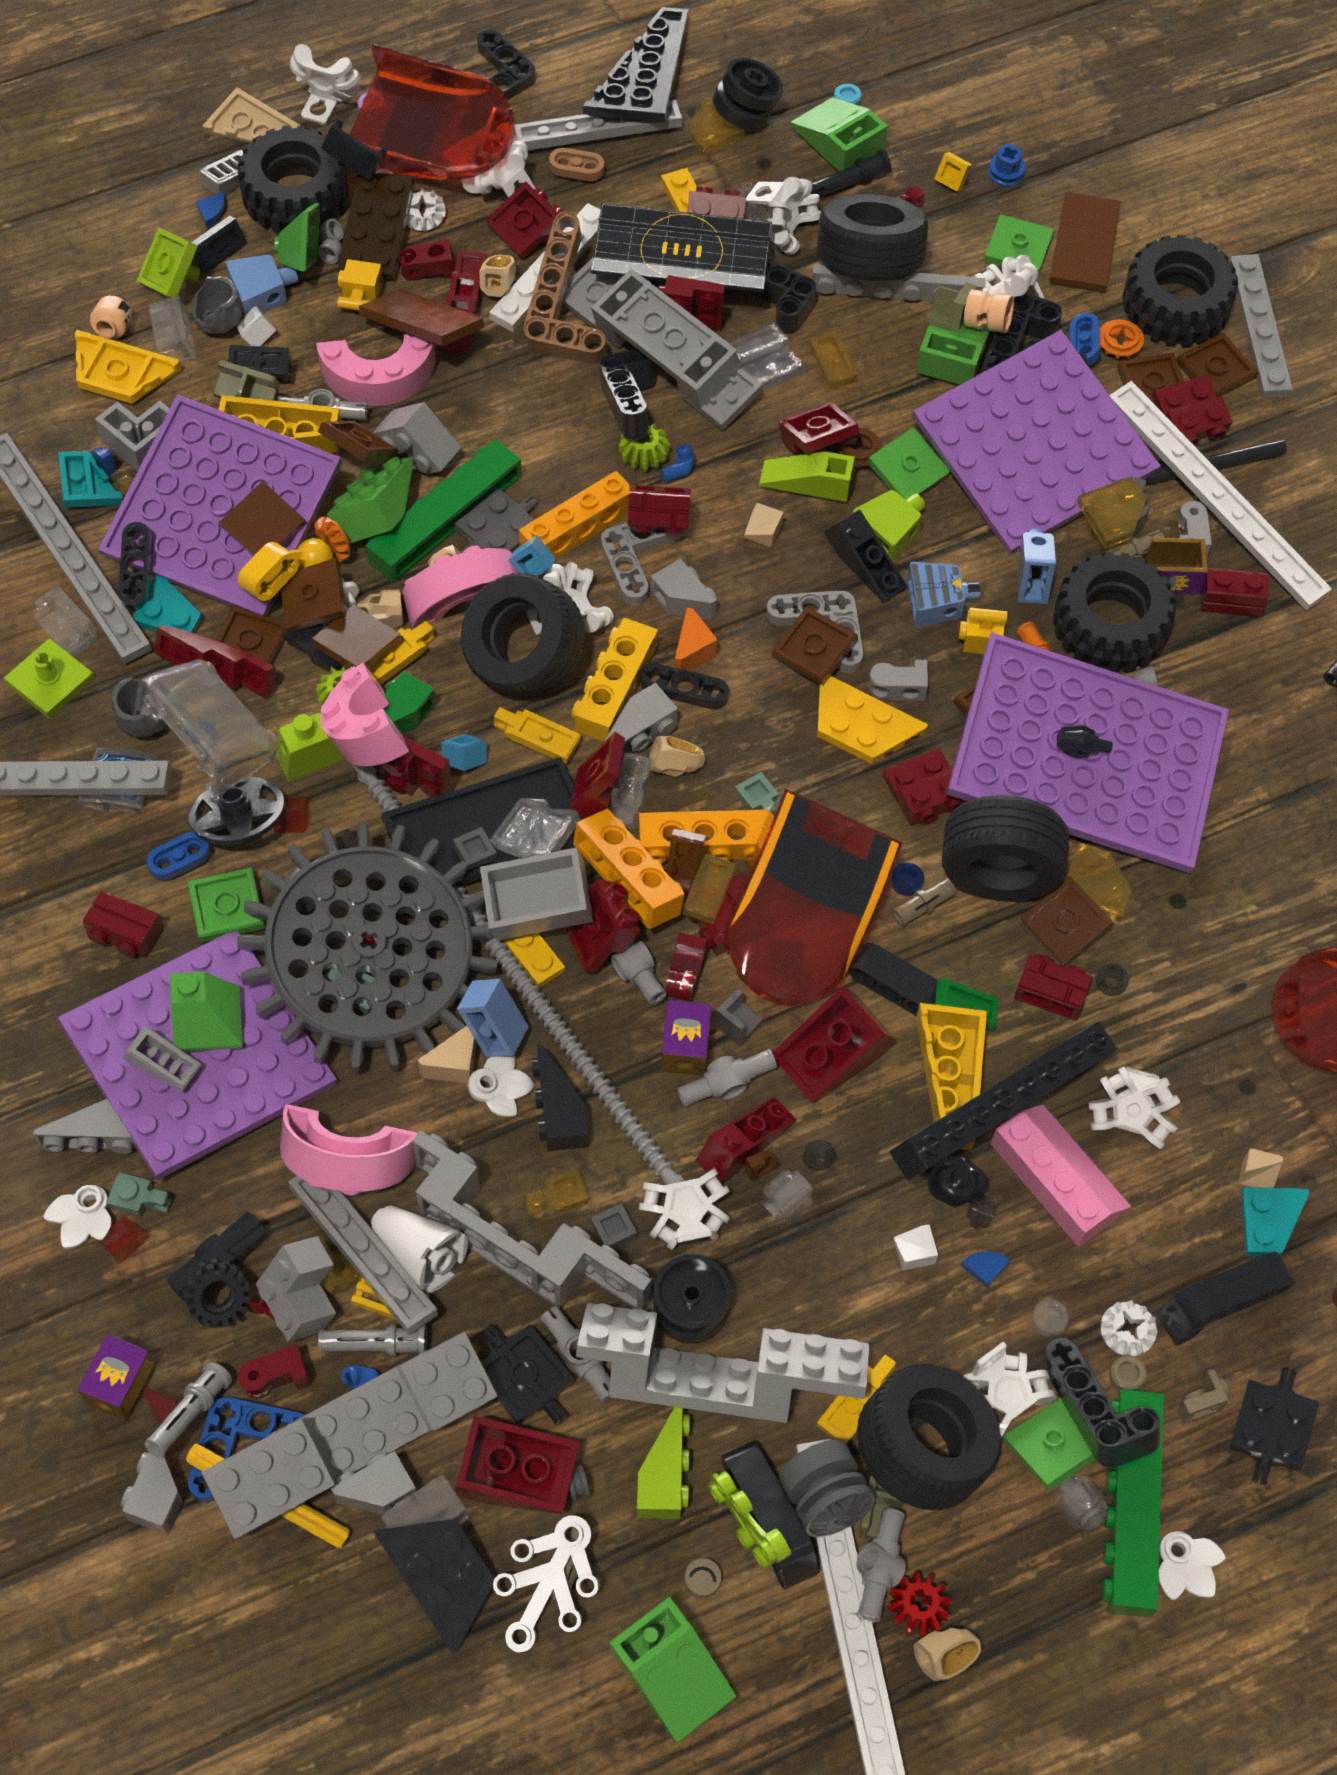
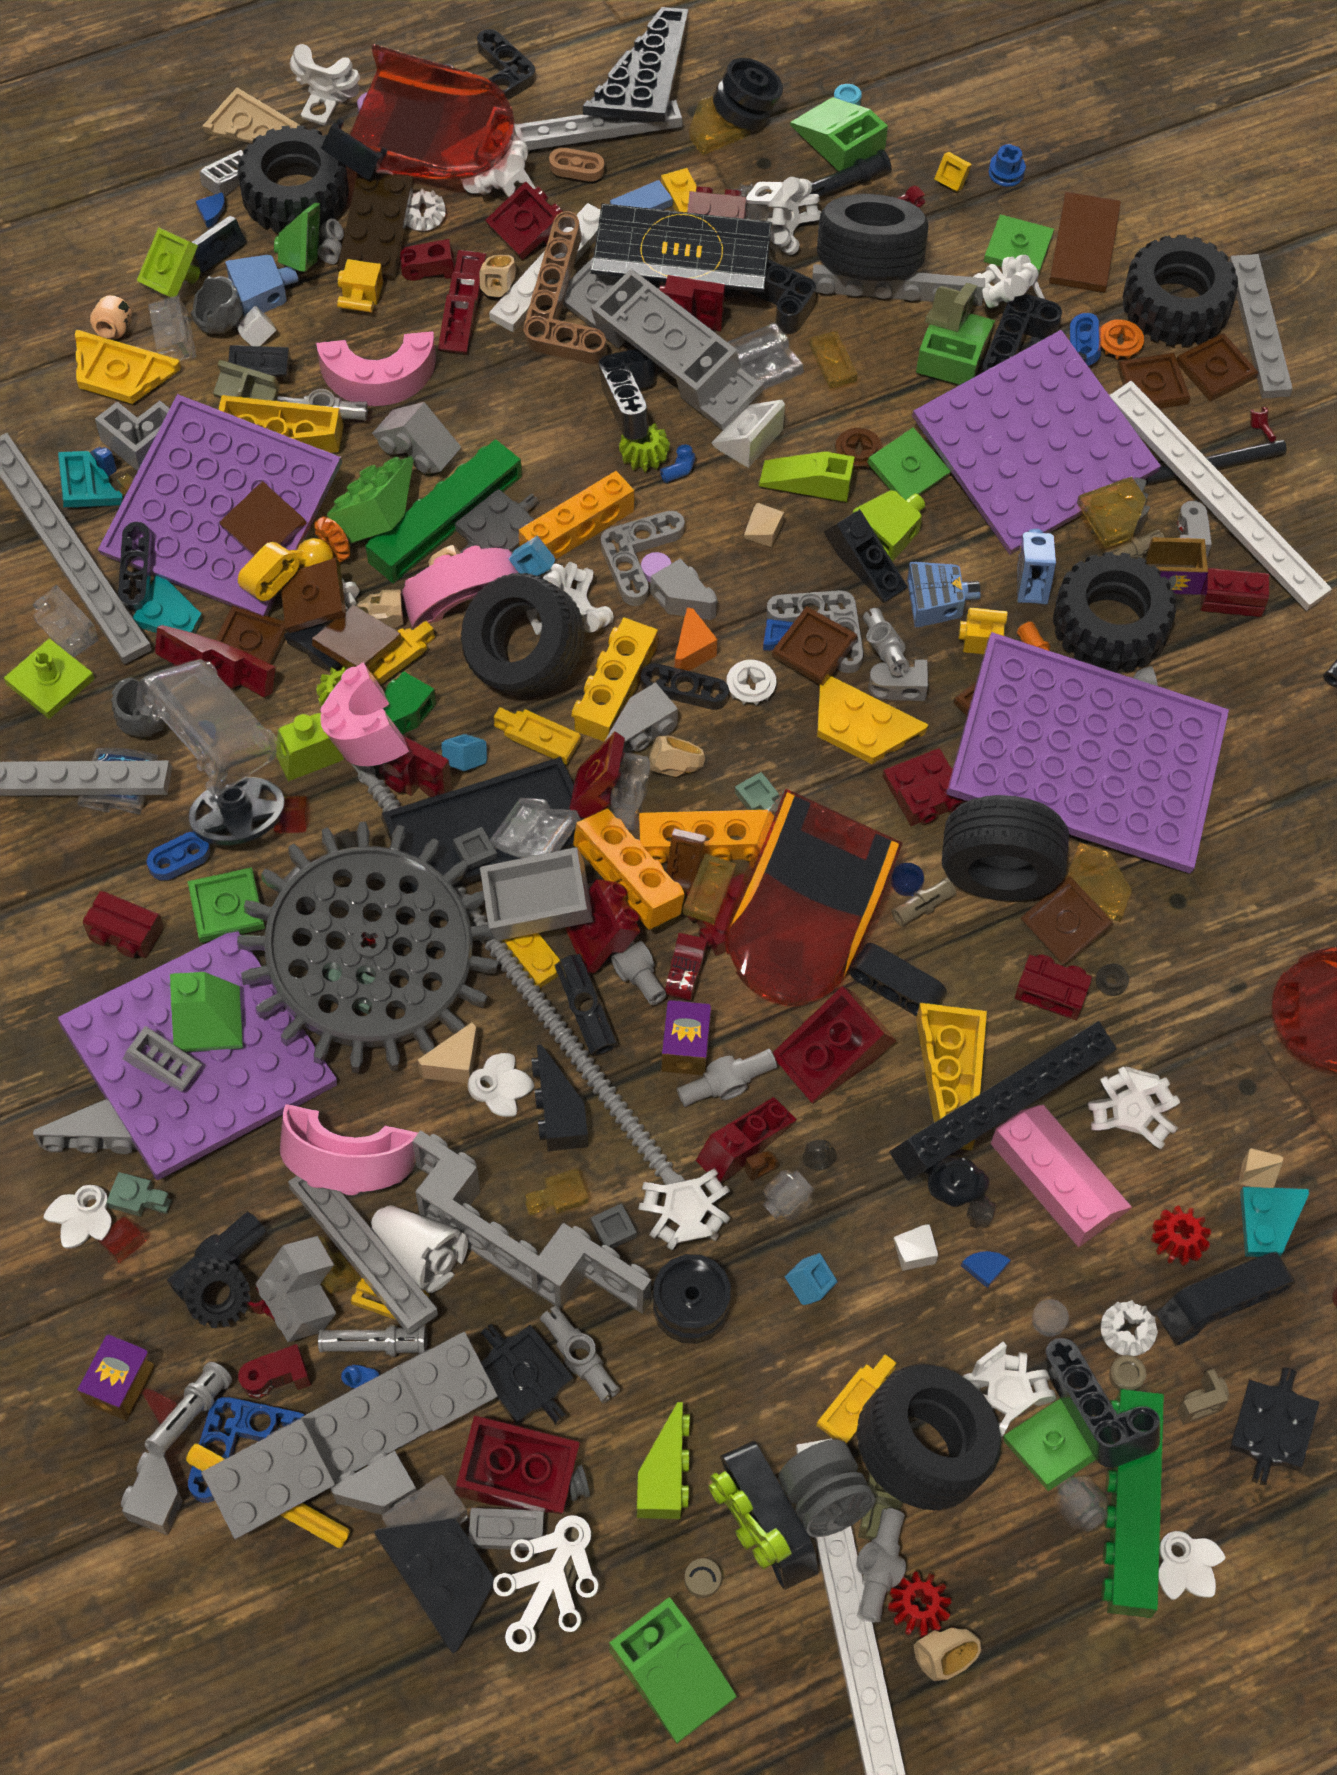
reddish brown plate [318,421,399,462] -> none
reddish brown tile [359,289,484,346] -> none
medium blue brick [457,979,529,1057] -> none
light grey bracket [576,1303,869,1423] -> none
dark red brick [627,484,691,534] -> none
flat silver panel [716,989,763,1047] -> none
dark red plate [779,402,860,454] -> none
green tile [935,978,999,1032] -> none
light nougat wheel [964,289,1014,333] -> none
black piece [1056,725,1113,757] -> none
dark red plate [1152,375,1233,445] -> none
none -> light grey plate [469,1508,544,1551]
none -> black piece [554,954,618,1056]
none -> medium blue tile [610,180,673,210]
none -> lavender tile [641,552,671,583]
none -> white slope [712,400,785,468]
none -> white gear [727,660,776,705]
none -> blue tile [763,619,794,650]
none -> dark azure slope [785,1253,837,1305]
none -> light grey pin [863,608,909,676]
none -> red gear [1151,1205,1211,1266]
none -> dark red hand [1250,407,1276,442]

